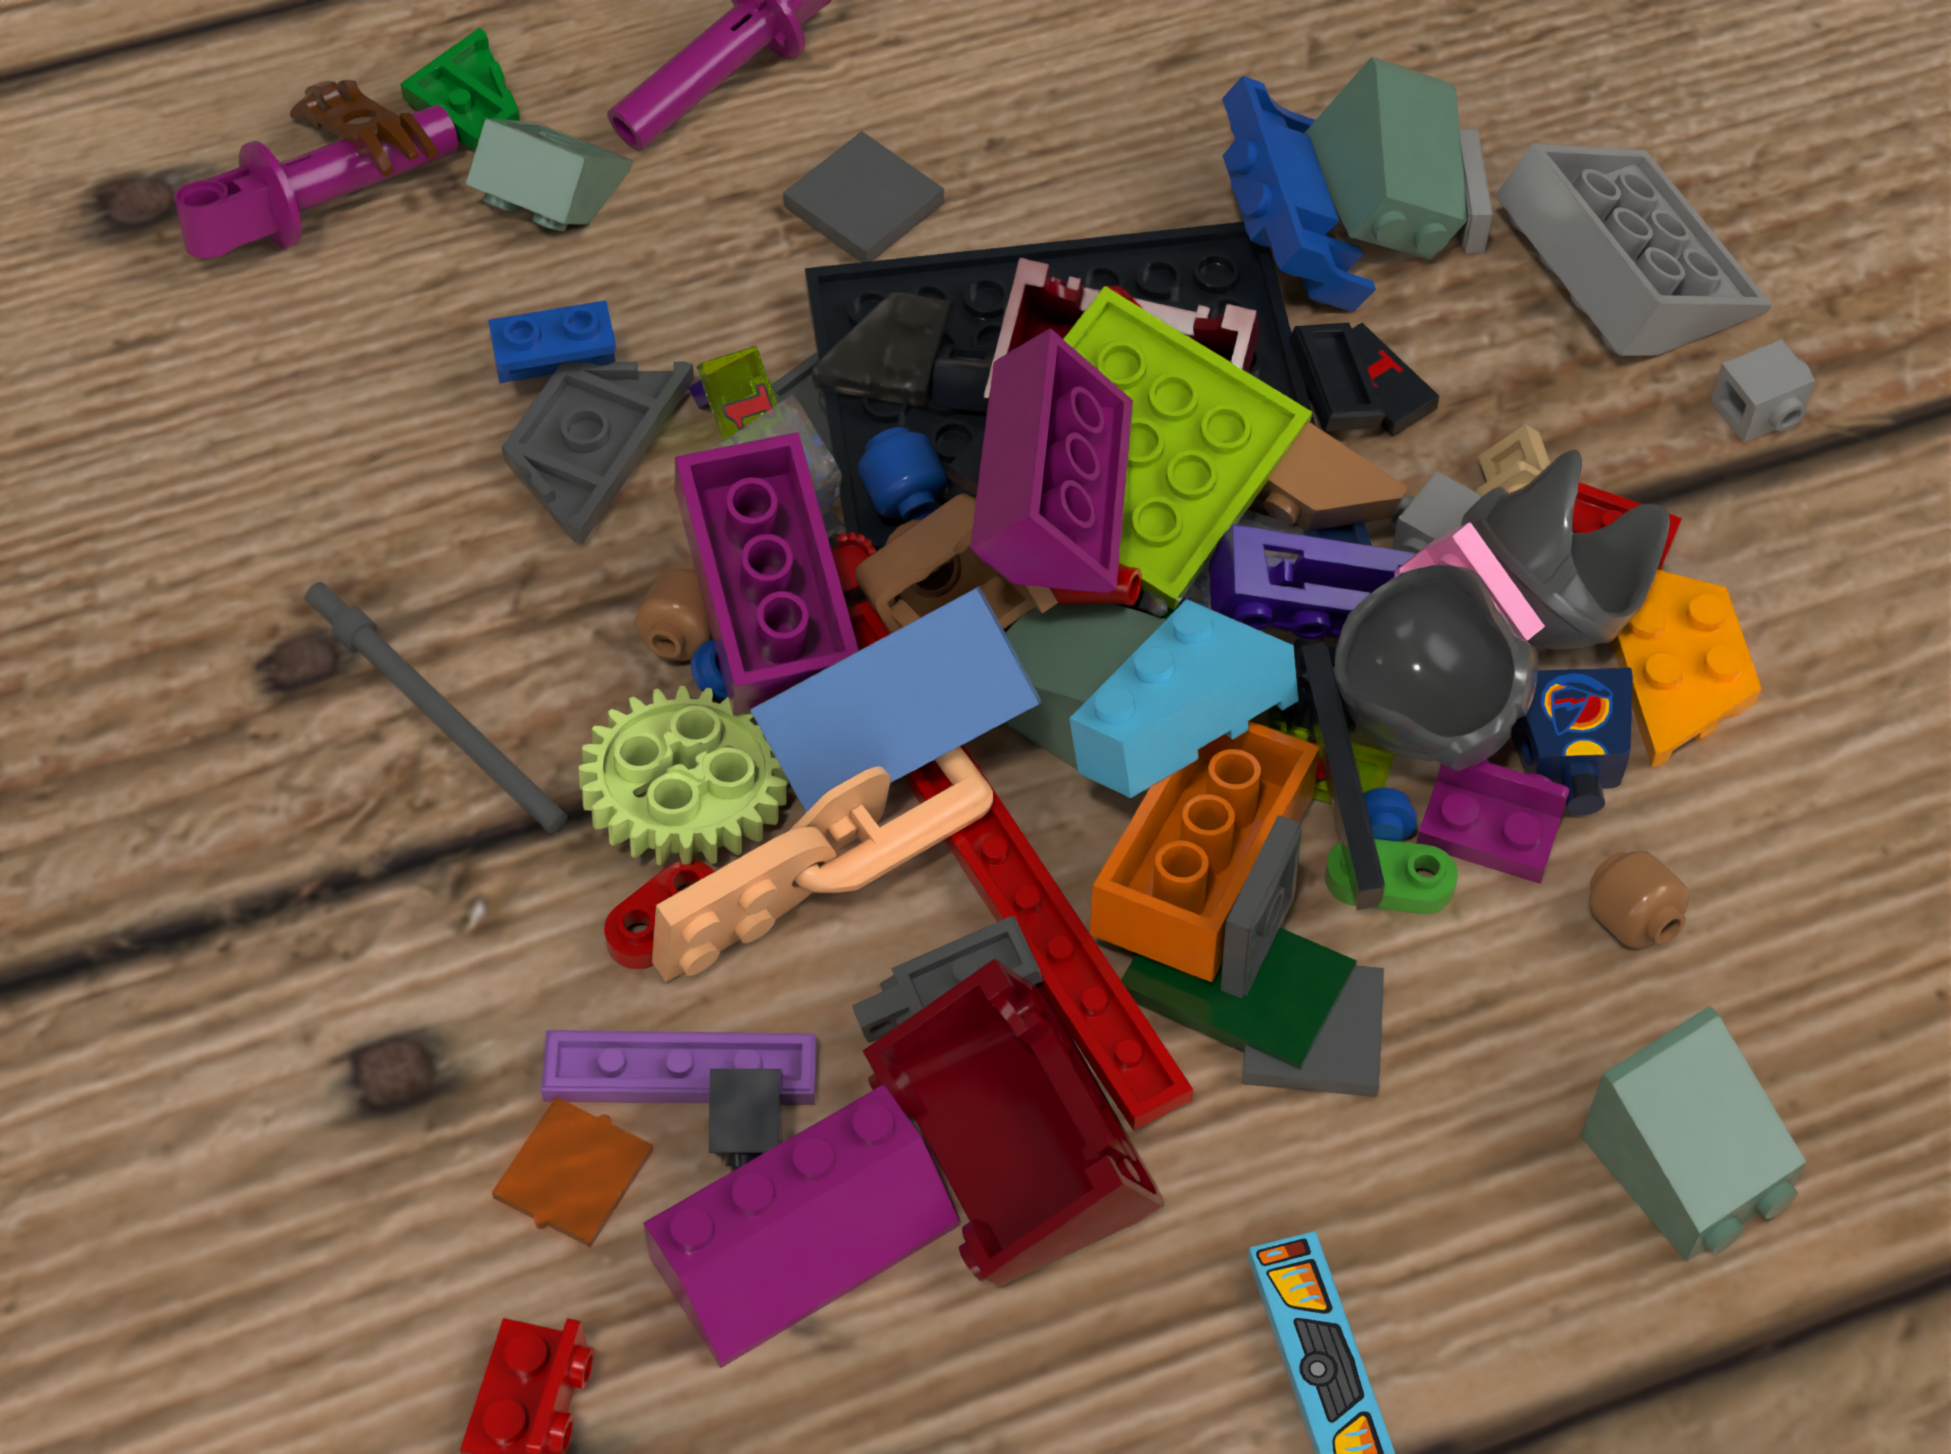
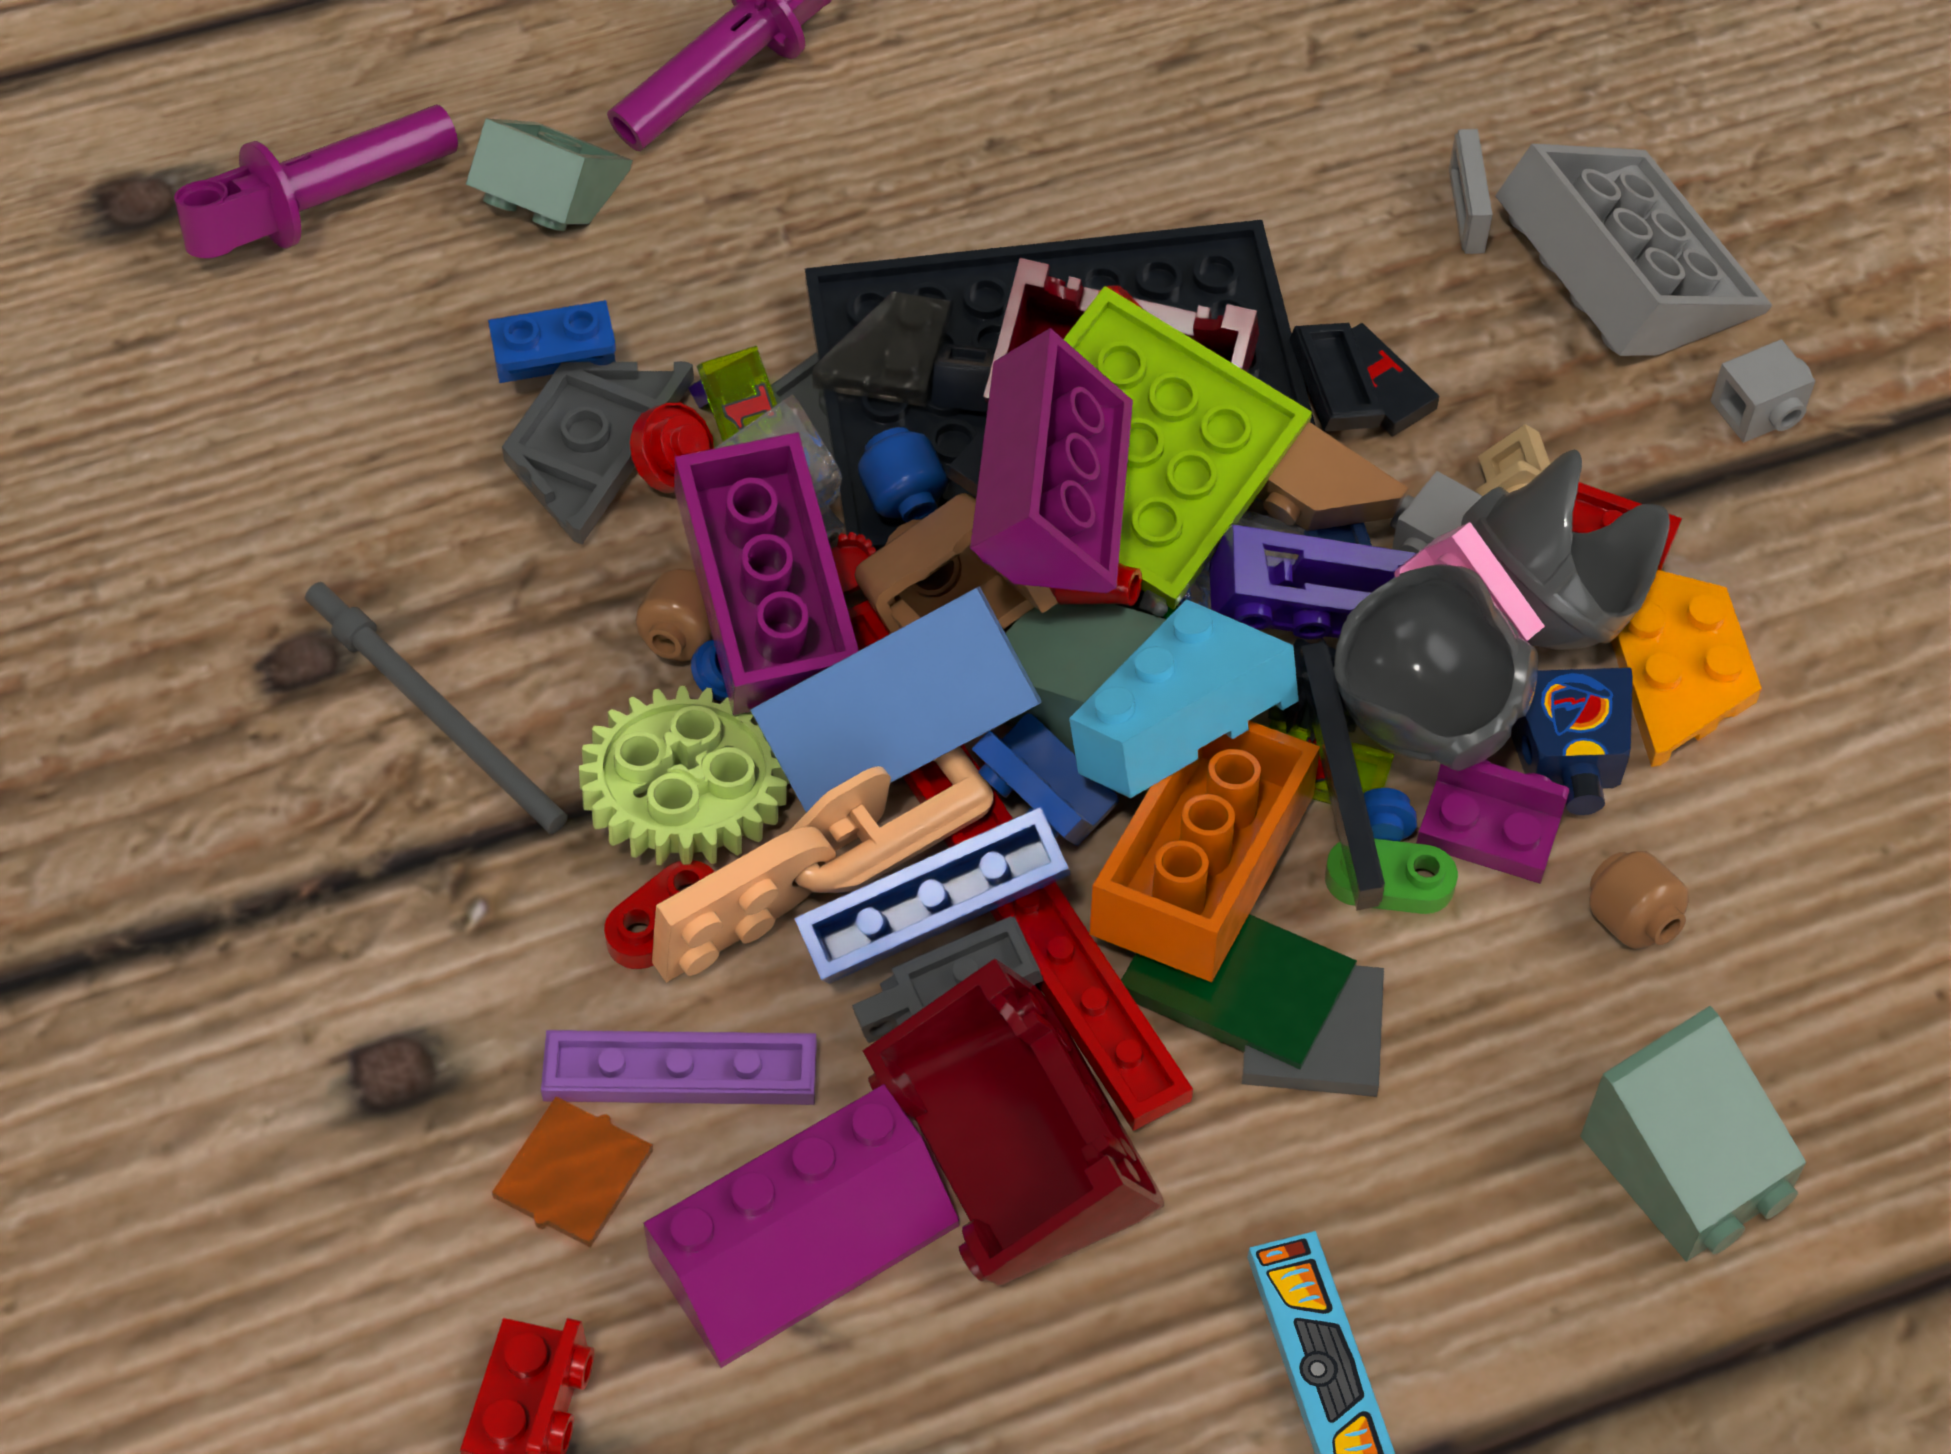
reddish brown piece [290,80,439,177] -> none
green wing [400,27,520,152] -> none
black brick [709,1069,783,1167] -> none
dark grey tile [783,131,944,262] -> none
dark grey tile [1221,815,1302,999] -> none
blue bracket [1222,76,1376,312] -> none
sand green slope [1304,57,1467,260] -> none
none -> red plate [630,403,714,493]
none -> brick [794,807,1071,984]
none -> blue bracket [972,714,1119,846]

